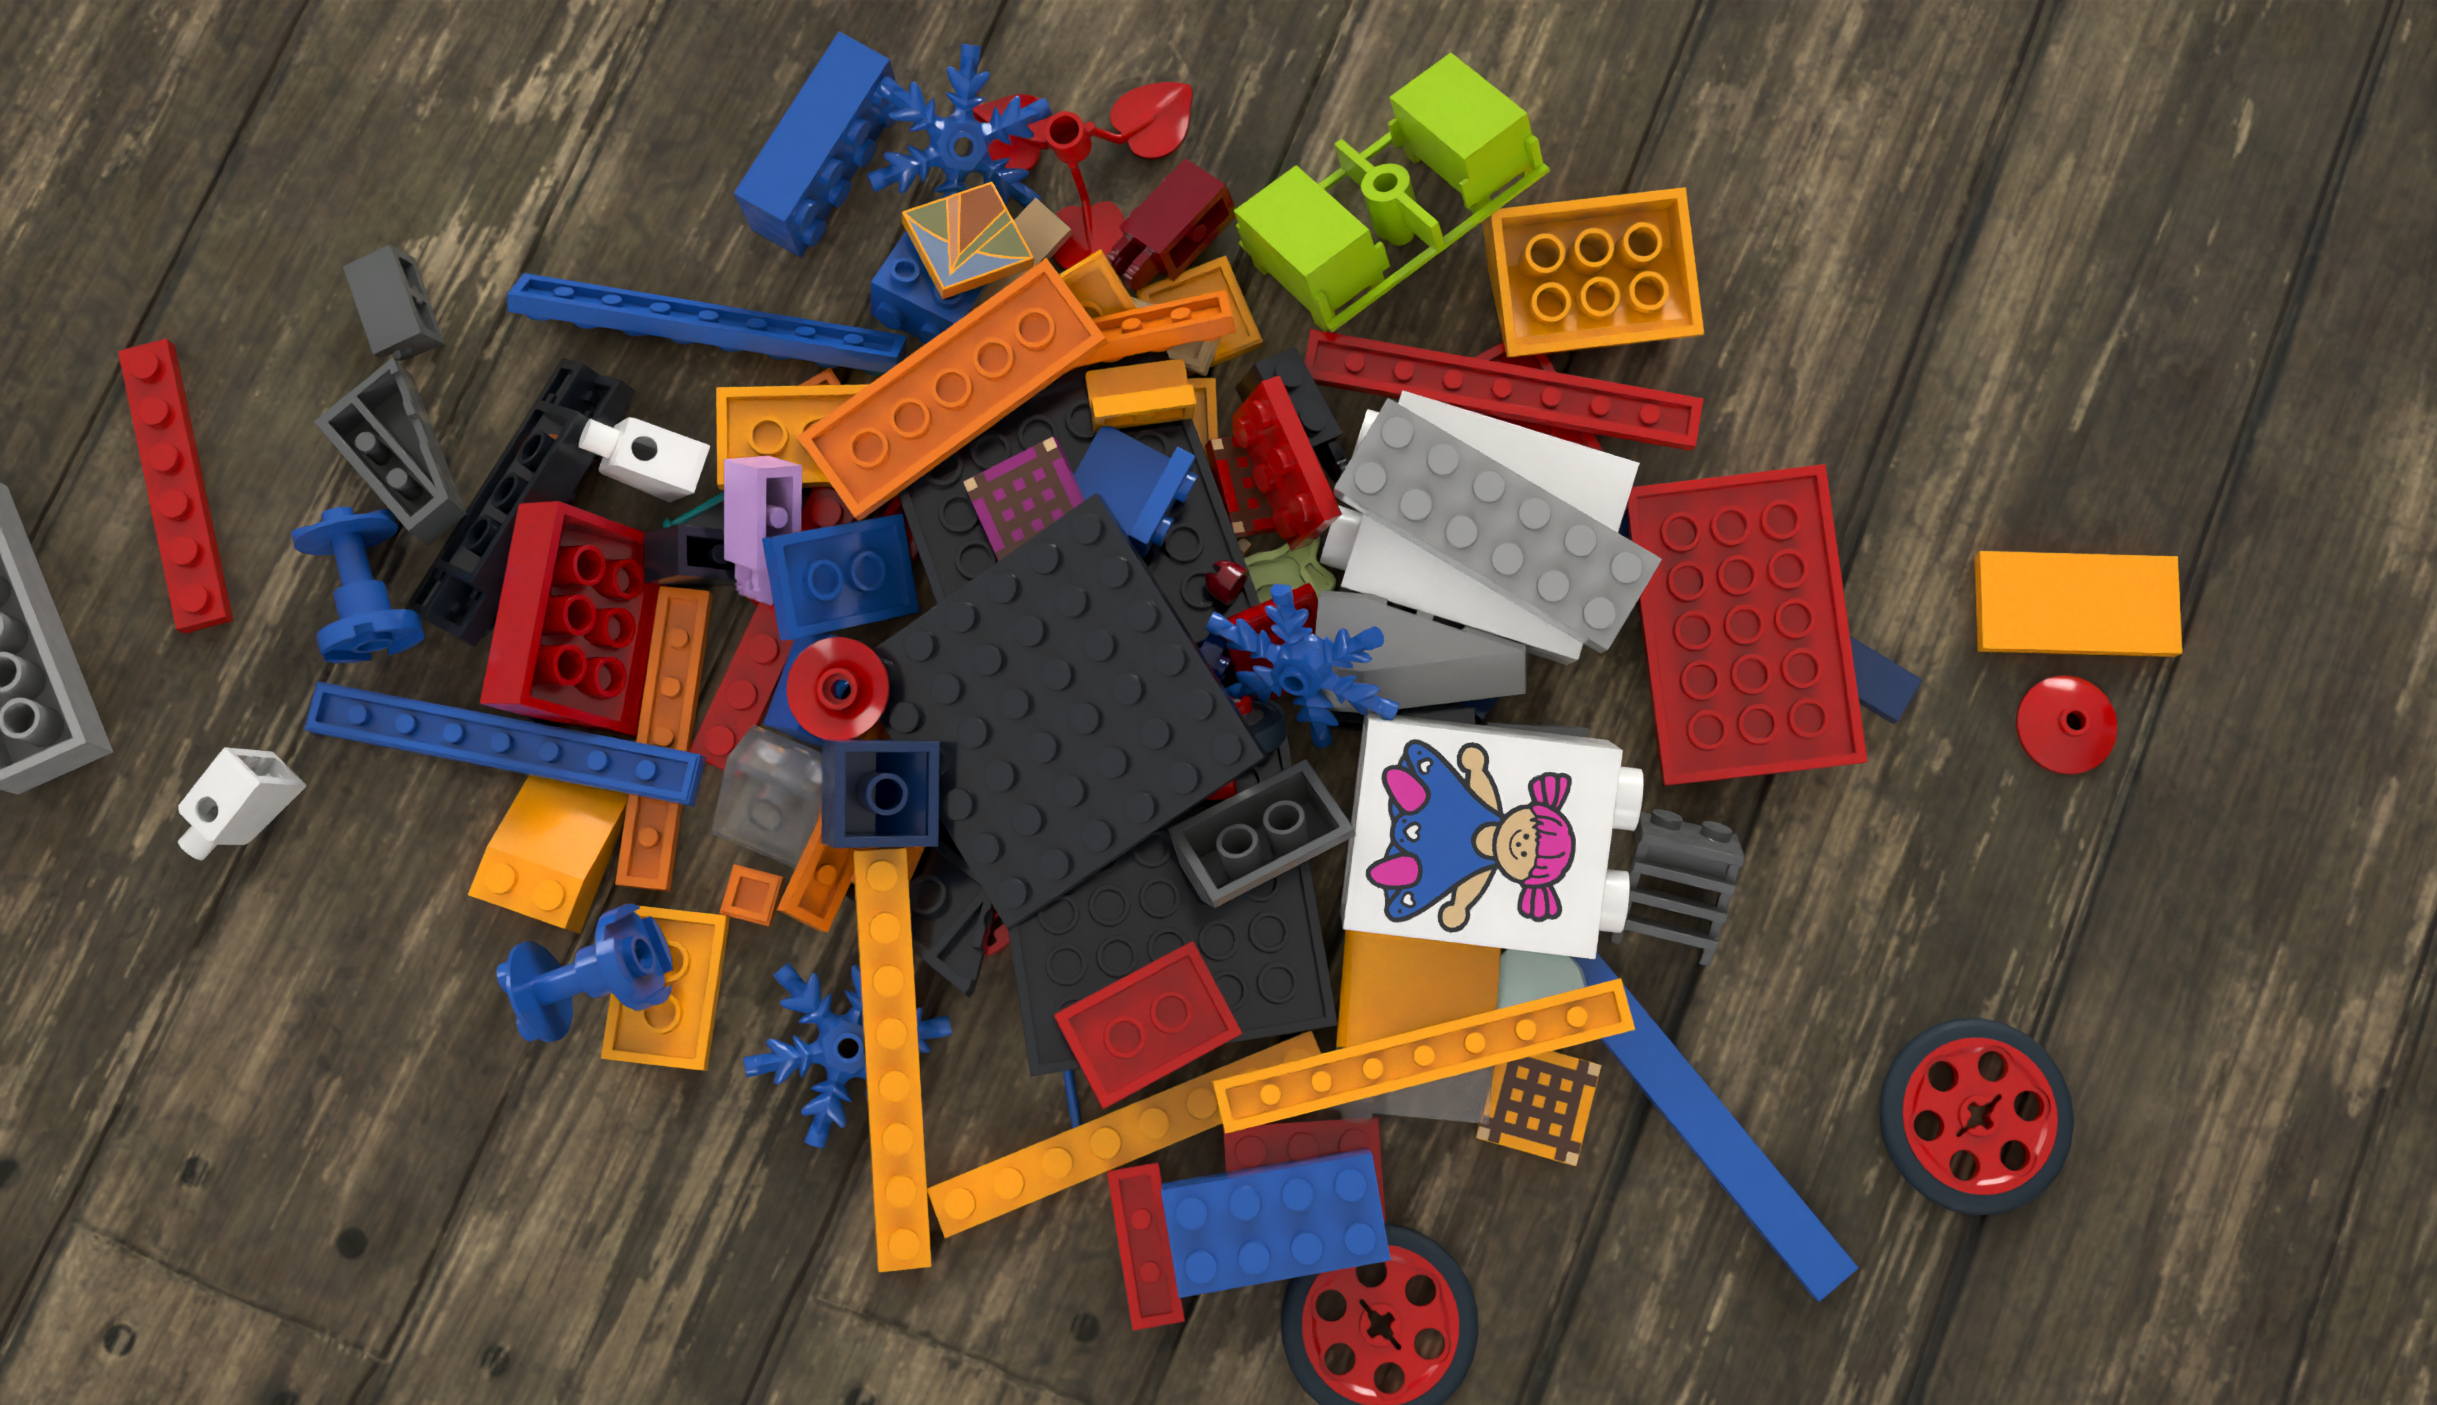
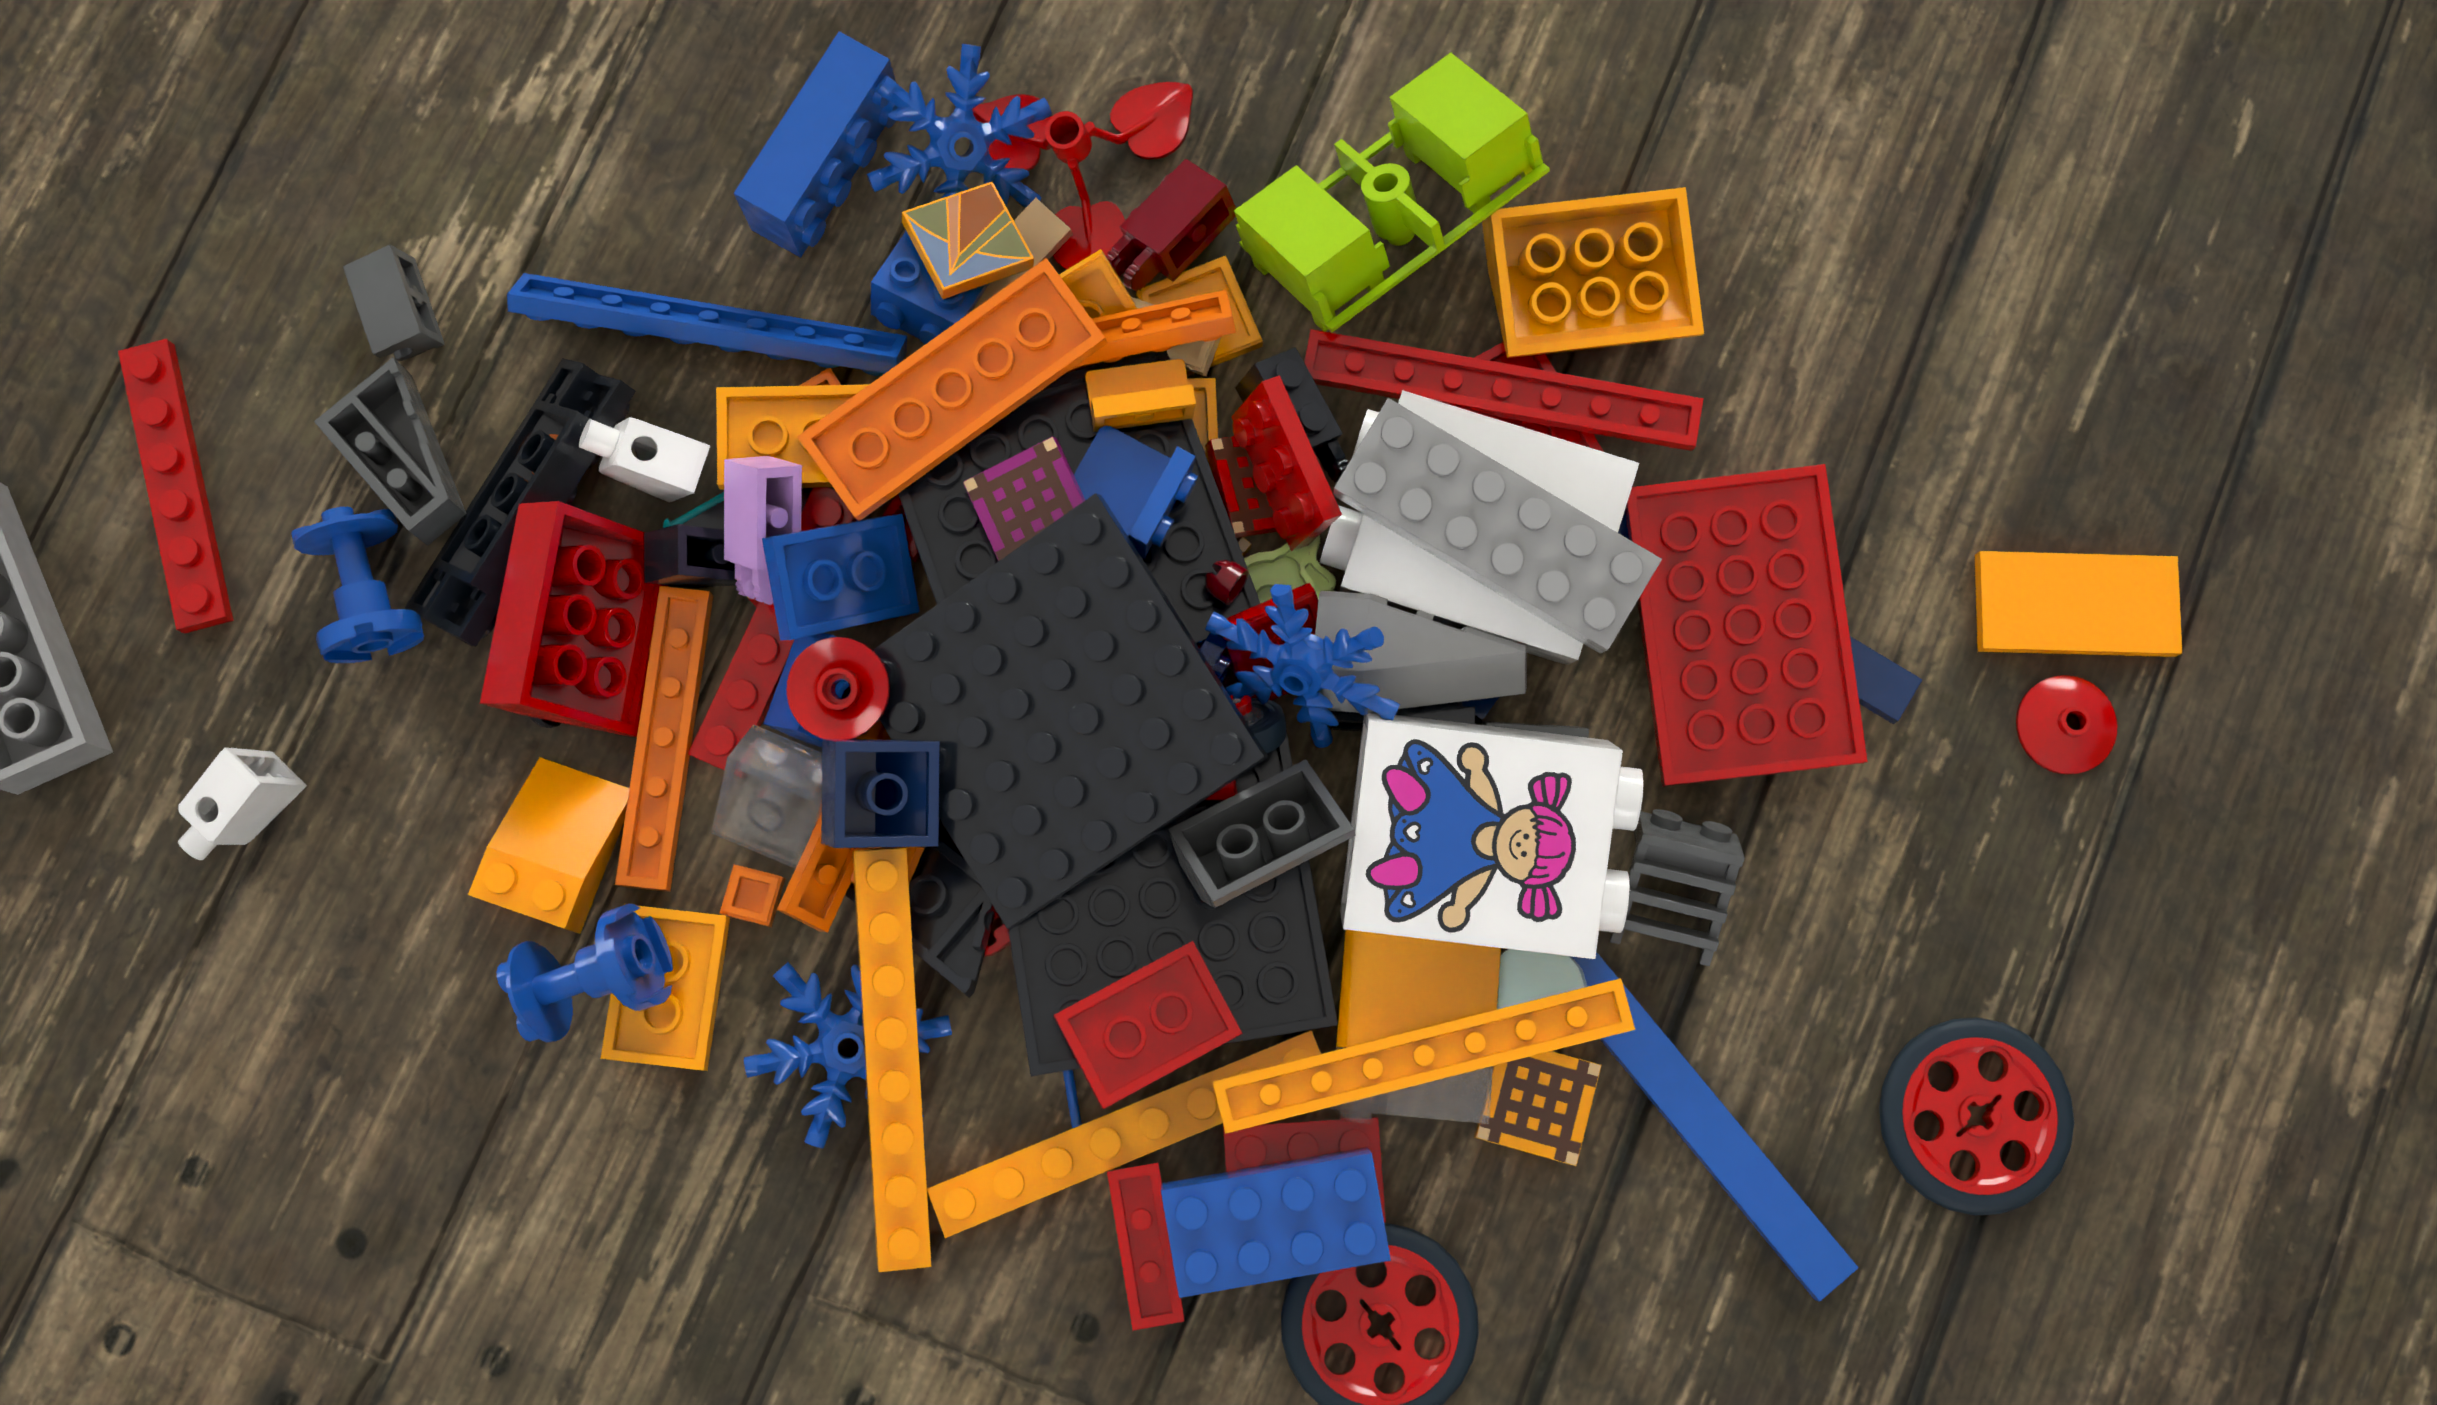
blue tile [304,681,706,807] -> none

